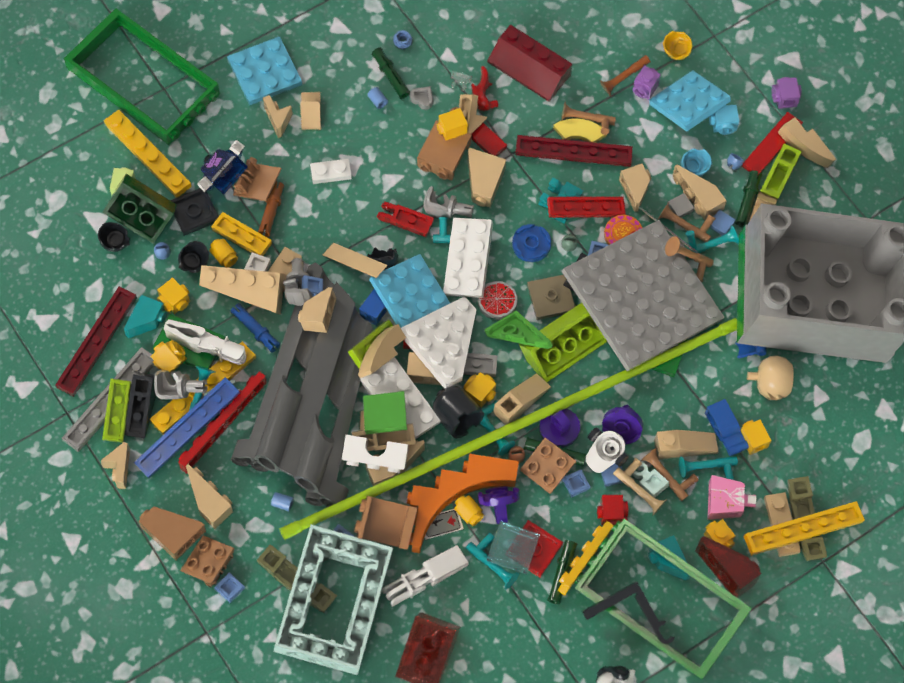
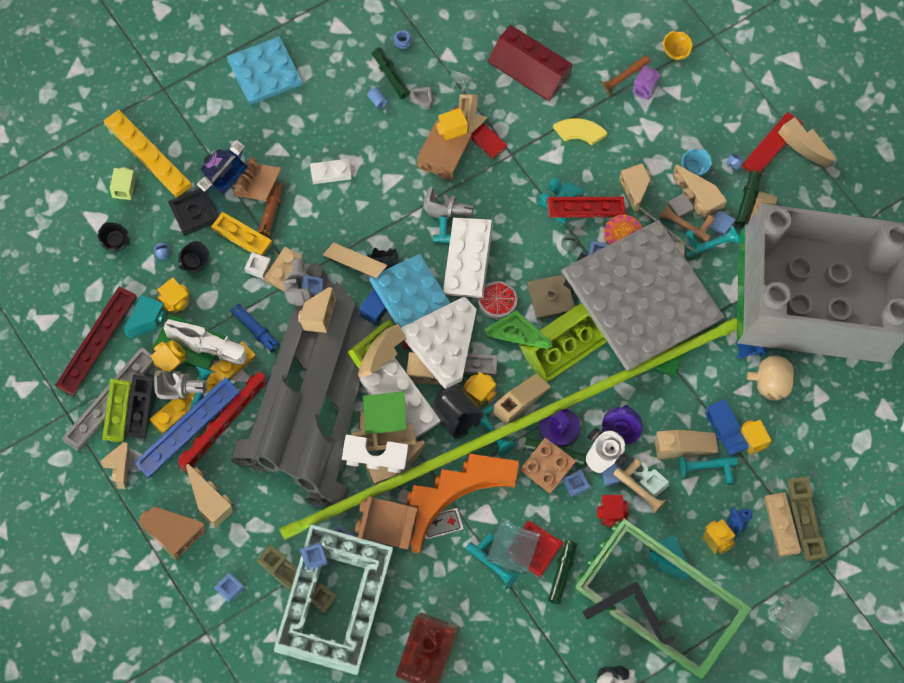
green door [64,8,220,145] -> none
dark green slope [102,174,177,244] -> none
medium nougat hinge [180,536,234,588] -> none
tan wedge [199,265,285,314] -> none
yellow brick [209,239,238,268] -> none
tan slope [263,95,292,138] -> none
medium blue hinge [271,492,294,512] -> none
tan slope [300,92,321,130] -> none
red hinge [376,202,434,238] -> none
white arm [382,545,469,607] -> none
yellow brick [454,495,485,527] -> none
tan slope [468,148,506,207] -> none
red piece [471,66,499,111] -> none
dark purple tile [478,486,520,524] -> none
nougat hinge [508,446,525,464] -> none
blue tile [512,224,551,262] -> none
dark red plate [515,135,633,167] -> none
yellow plate [558,521,614,595] -> none
medium nougat piece [561,101,616,135] -> none
medium nougat piece [641,448,698,501] -> none
medium azure plate [649,70,731,131] -> none
medium nougat piece [665,236,714,282] -> none
clear red slope [695,536,761,598] -> none
bright pink torso [708,475,756,520] -> none
medium azure brick [709,105,739,135] -> none
yellow plate [743,501,865,556] -> none
lime slope [760,144,802,200] -> none
medium lavender brick [772,77,802,109] -> none
none -> medium blue tile [300,542,328,570]
none -> blue hinge [726,507,752,539]
none -> clear plate [770,593,819,642]

